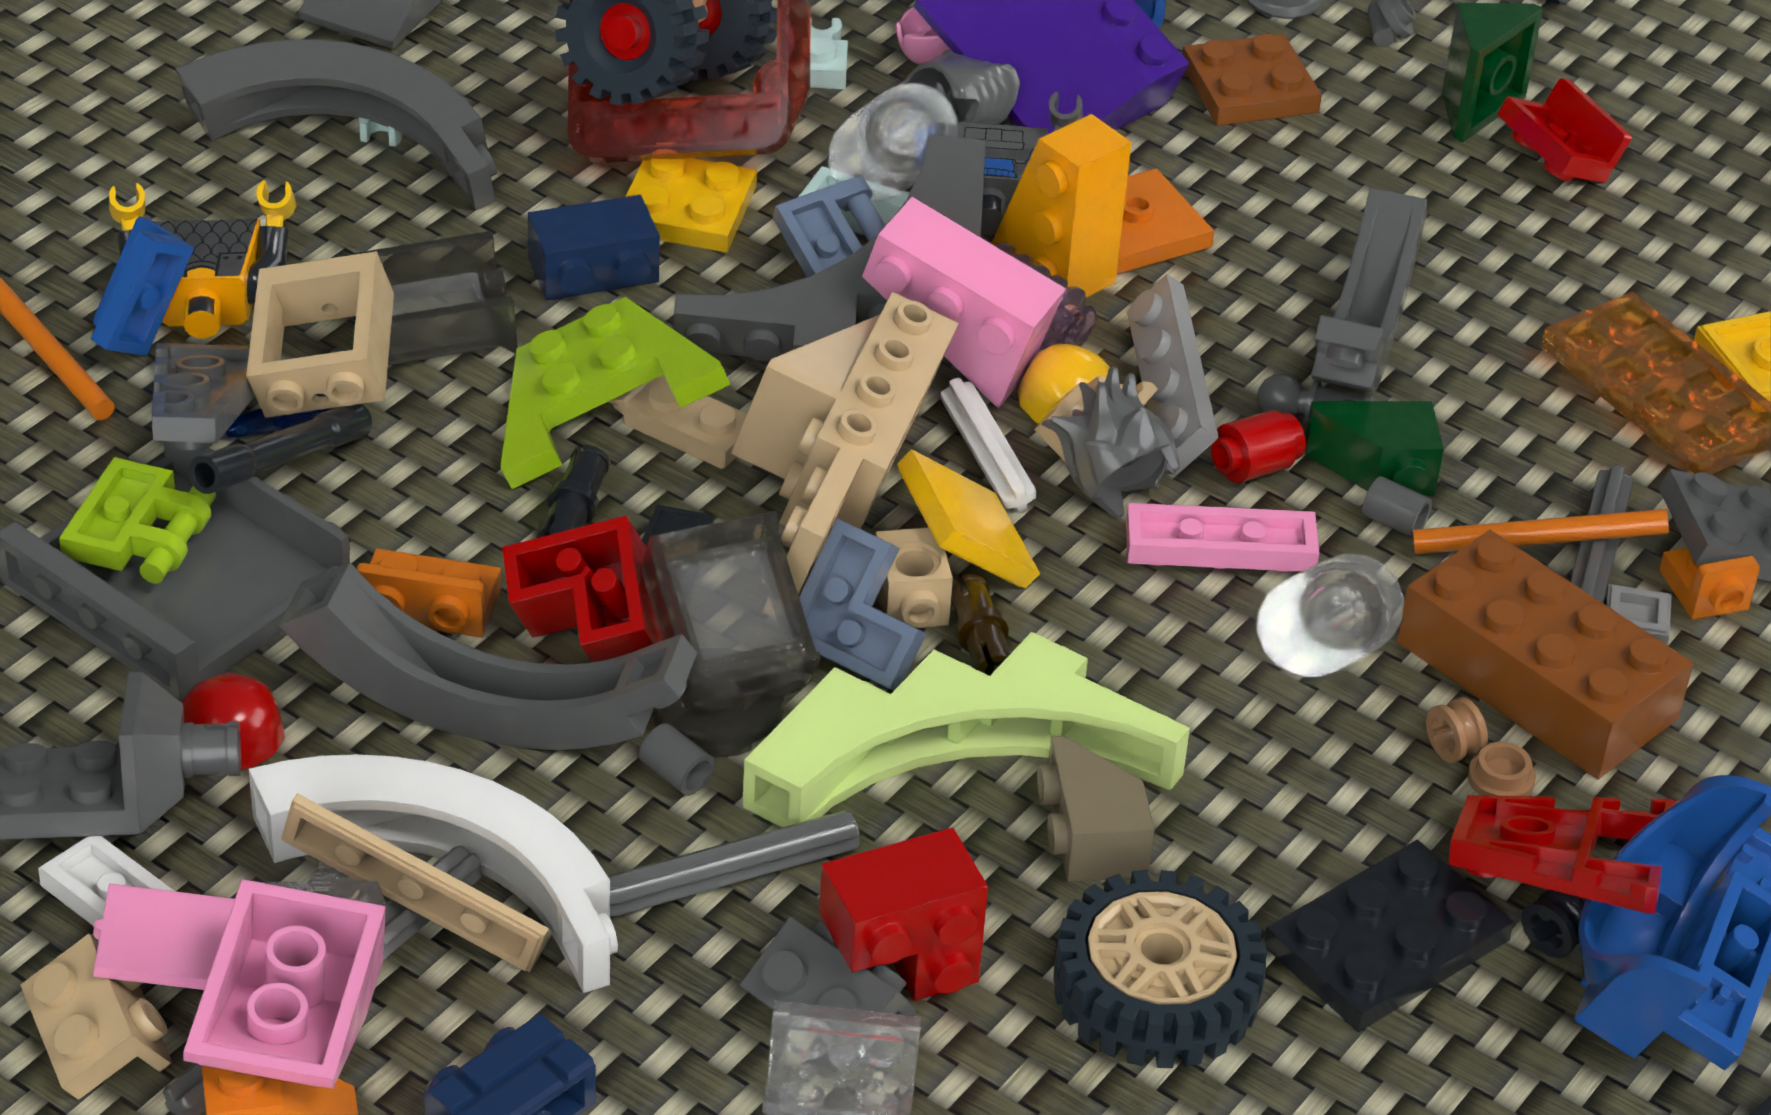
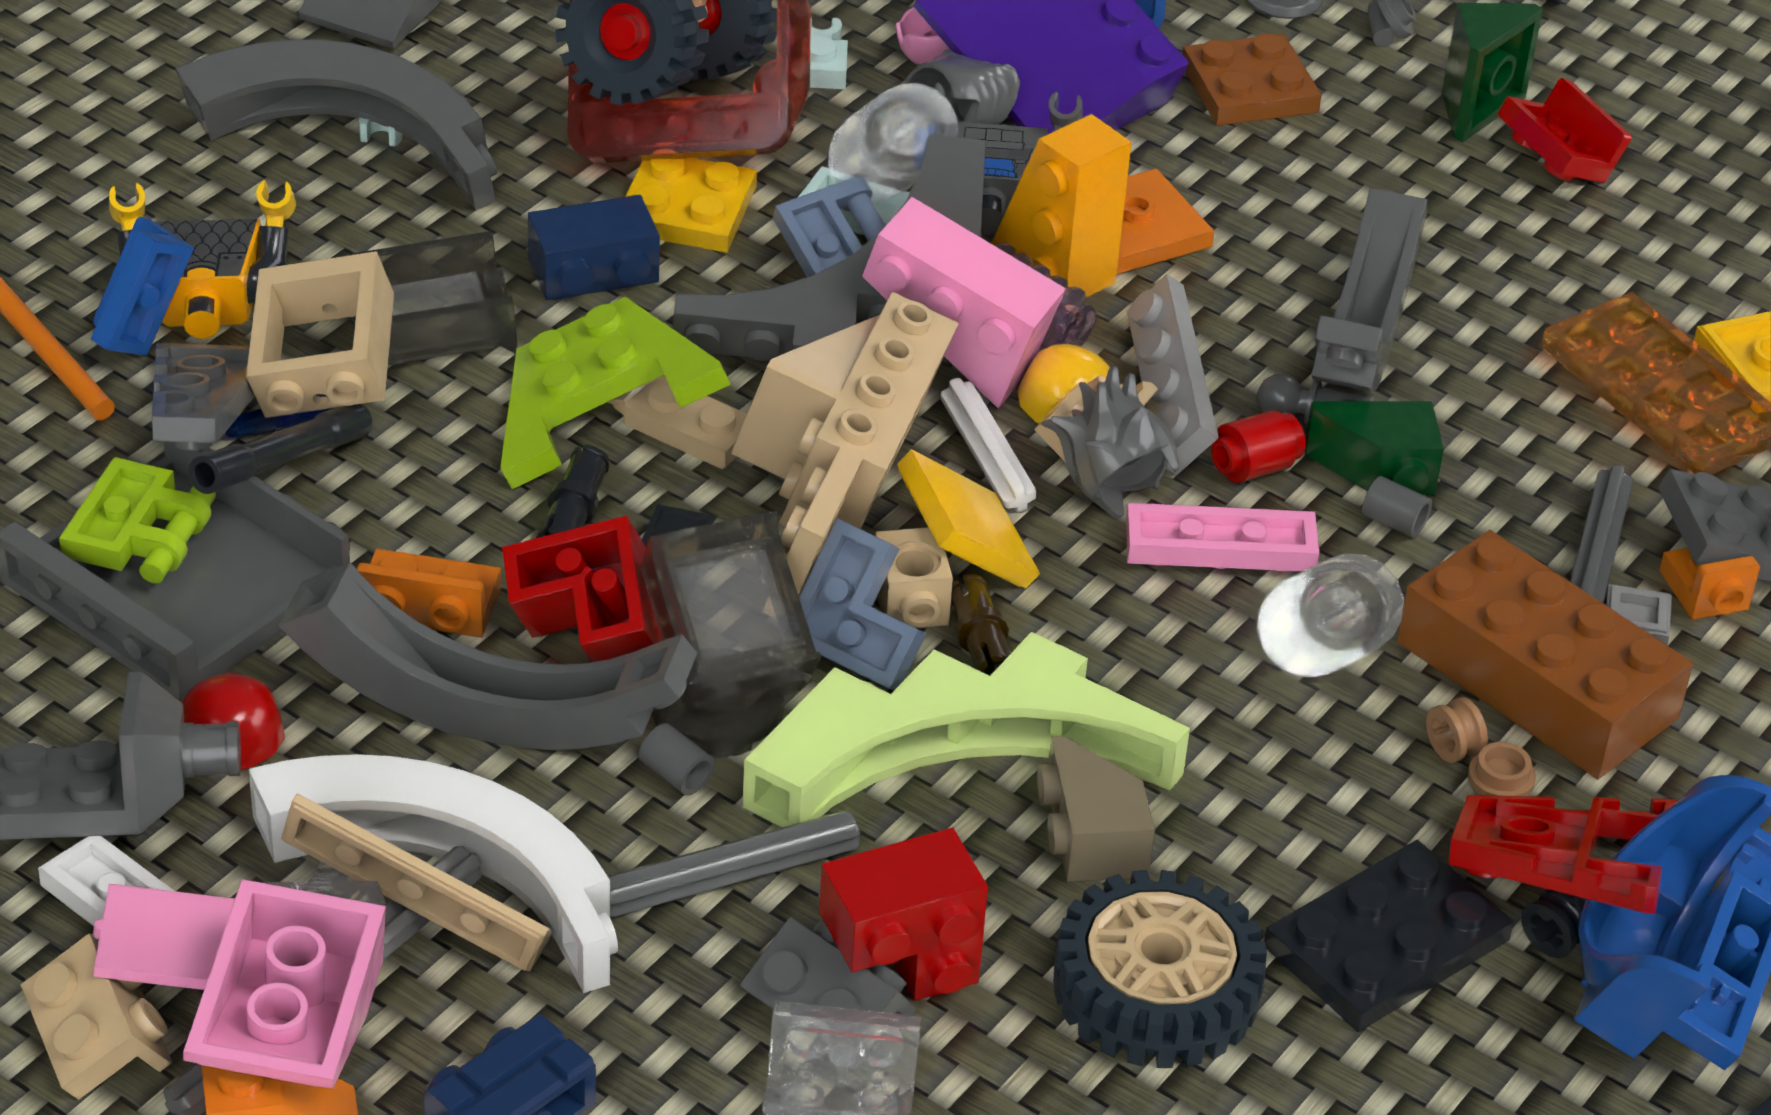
orange bar [1413,509,1669,555] -> none

